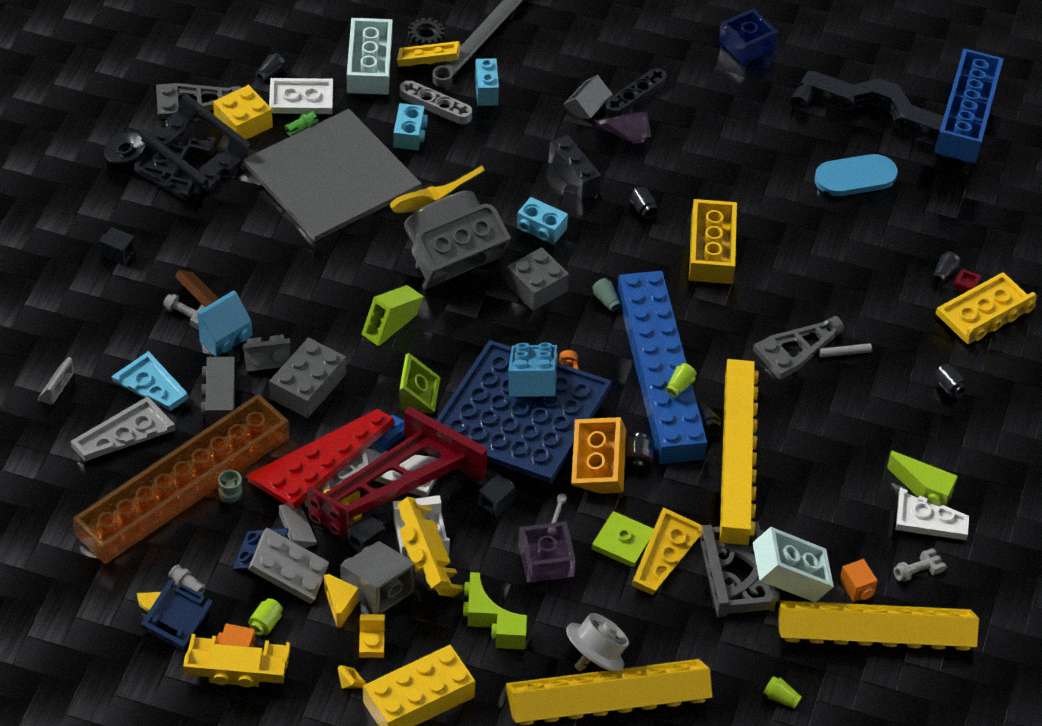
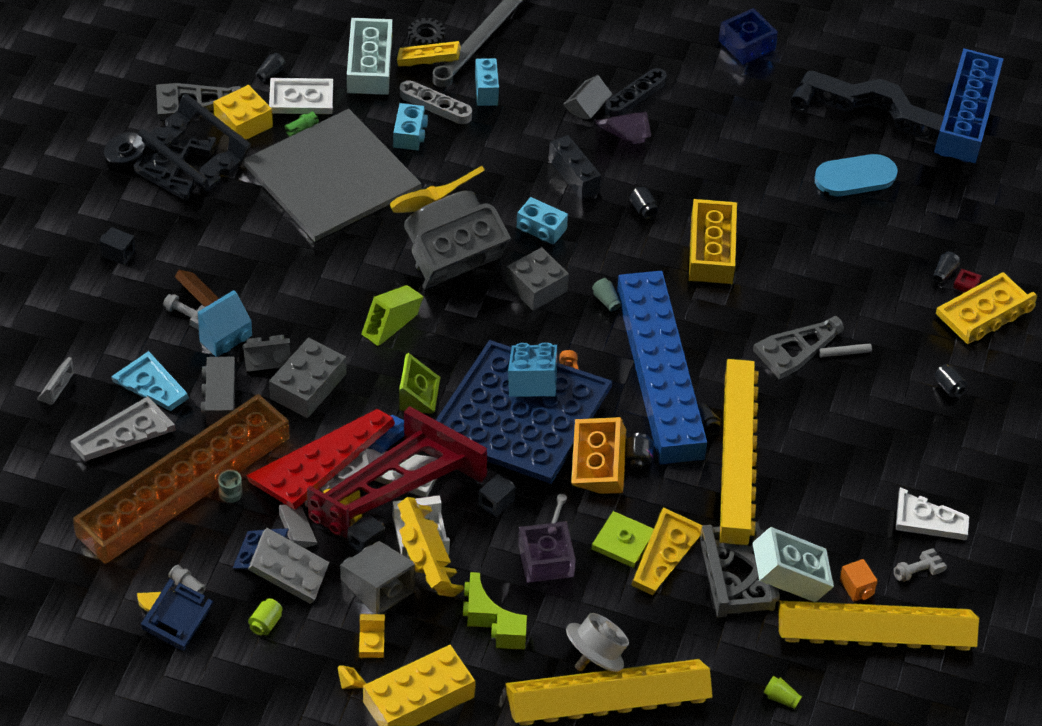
yellow bracket [183,634,290,687] -> none
orange brick [216,624,255,647] -> none
yellow slope [324,574,359,628] -> none
lime cone [665,363,697,397] -> none
lime slope [887,451,958,506] -> none

